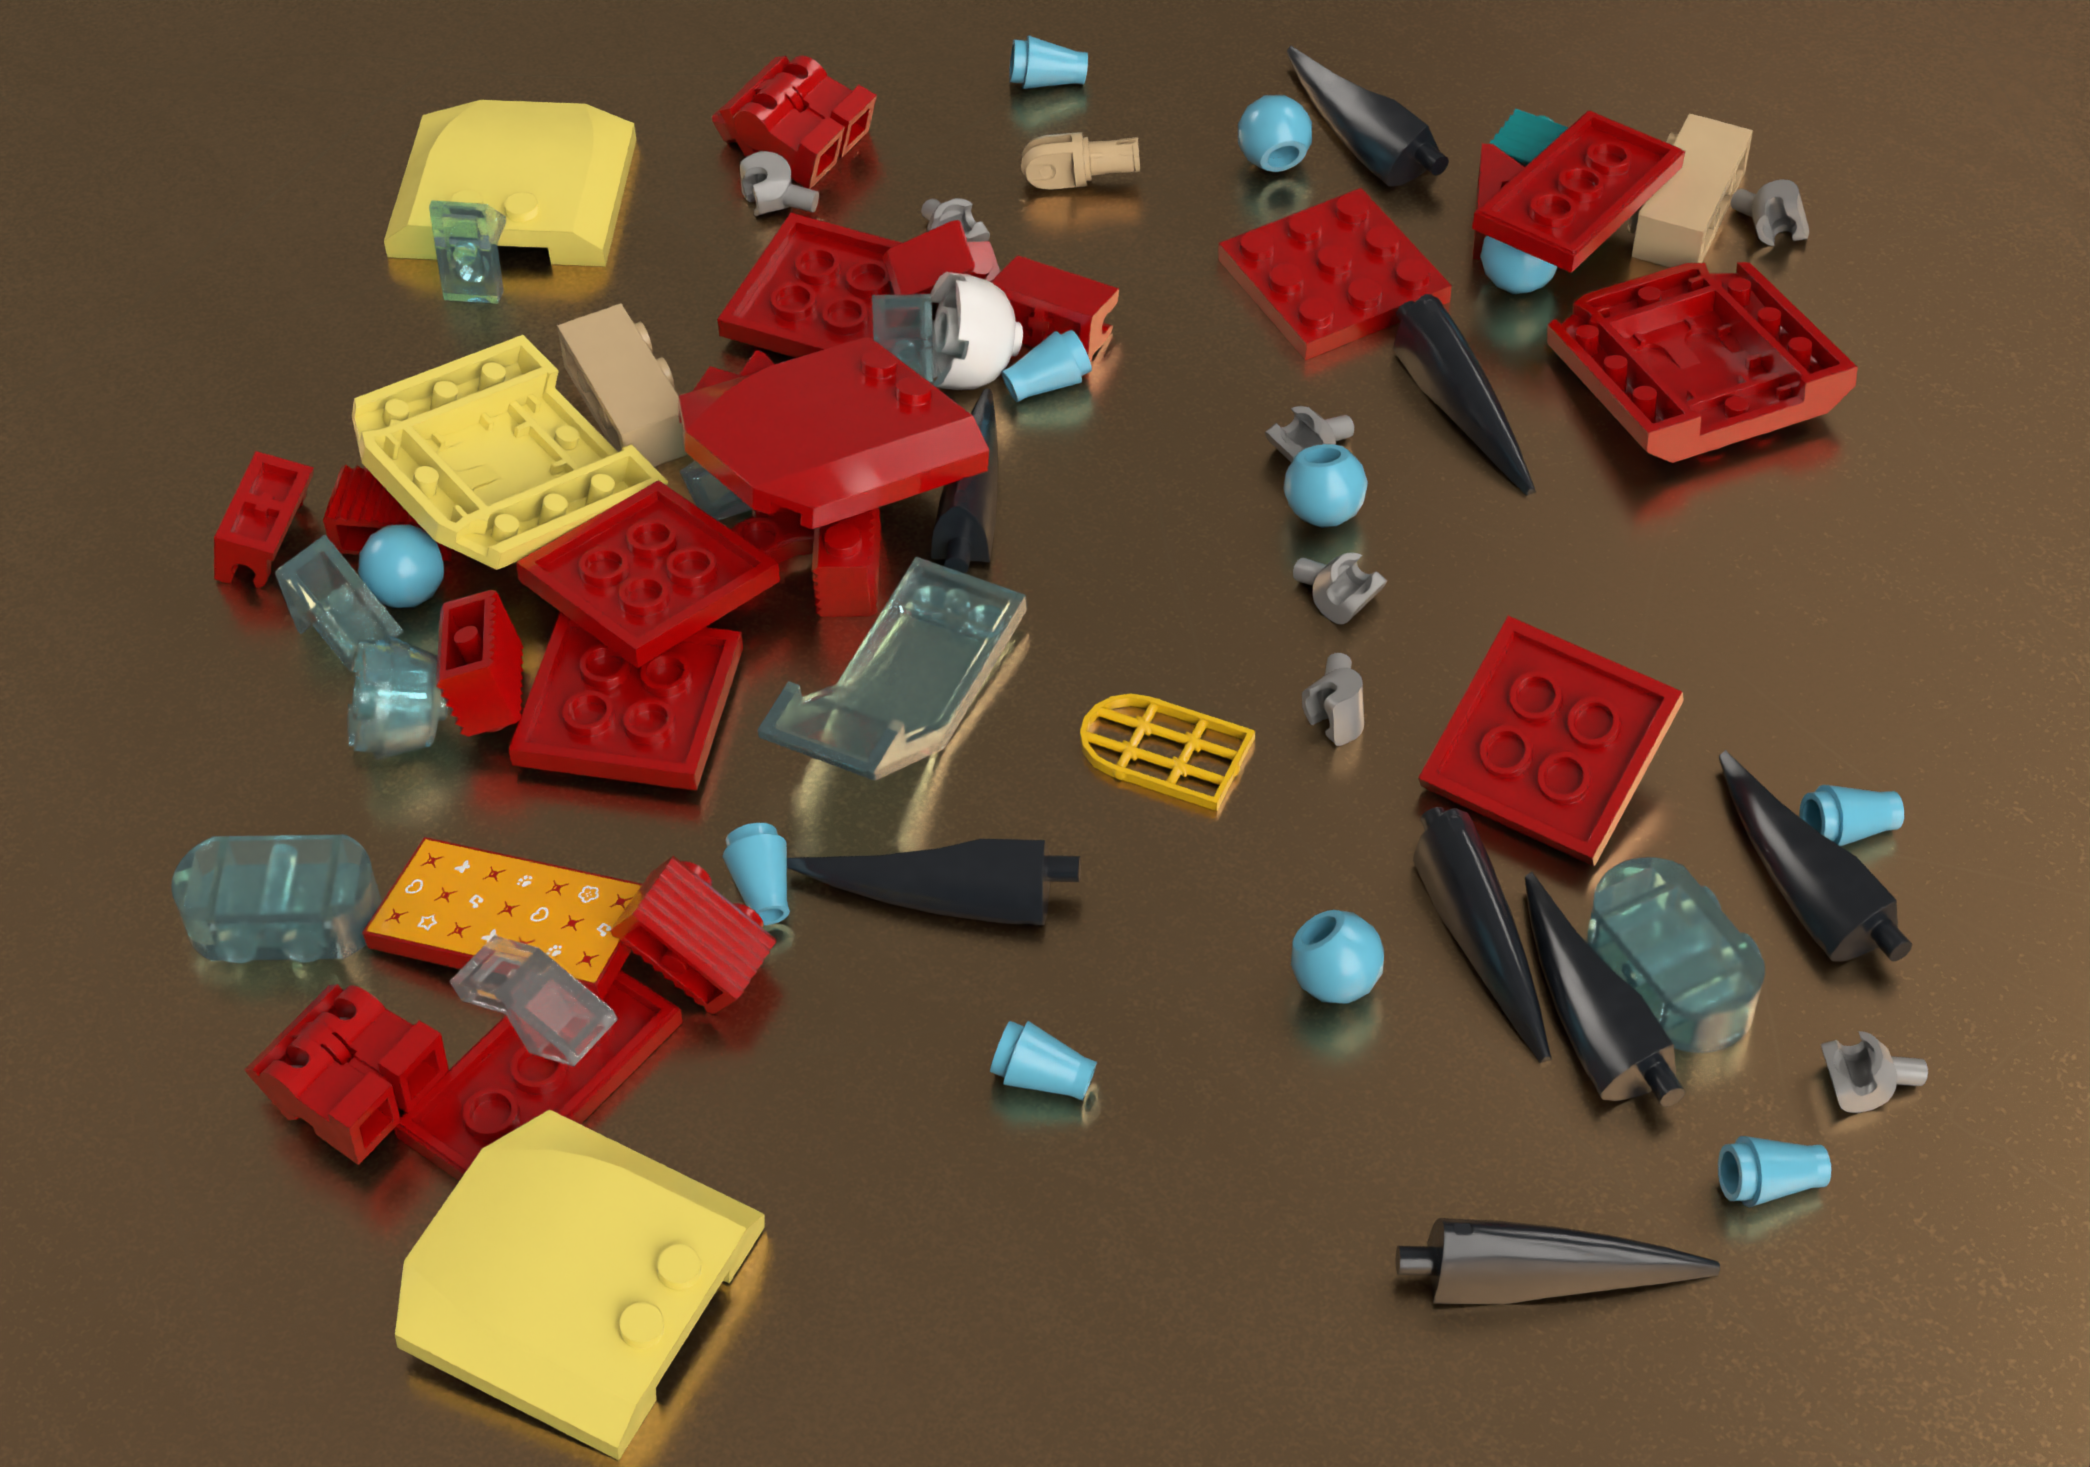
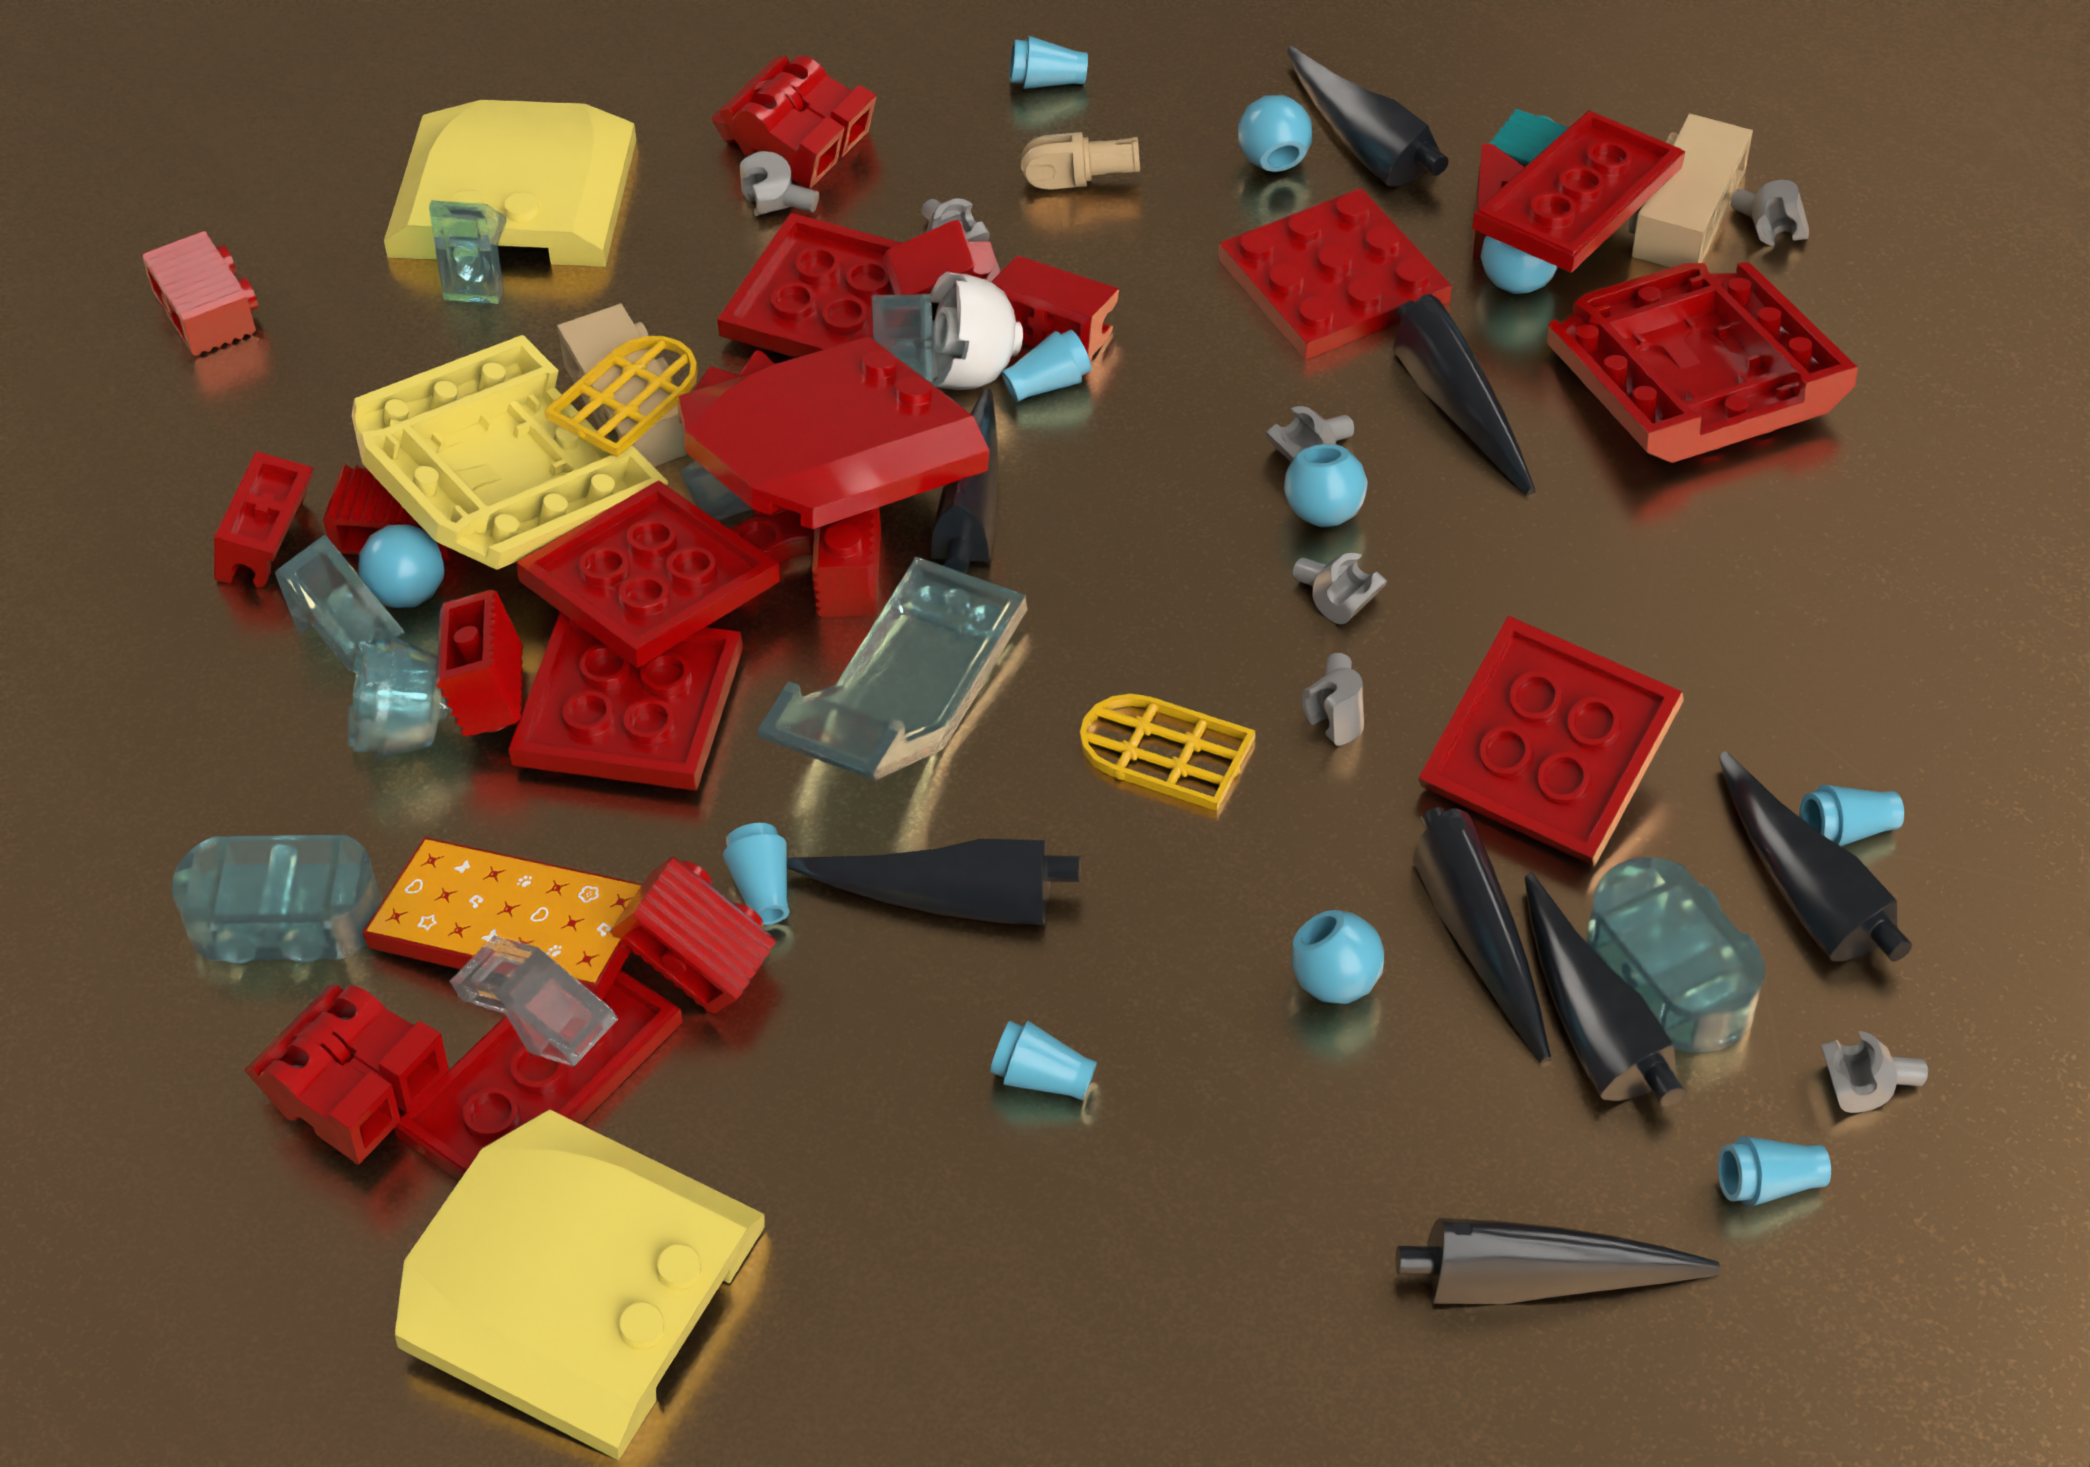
none -> brick [141,231,258,356]
none -> yellow window [544,336,698,458]

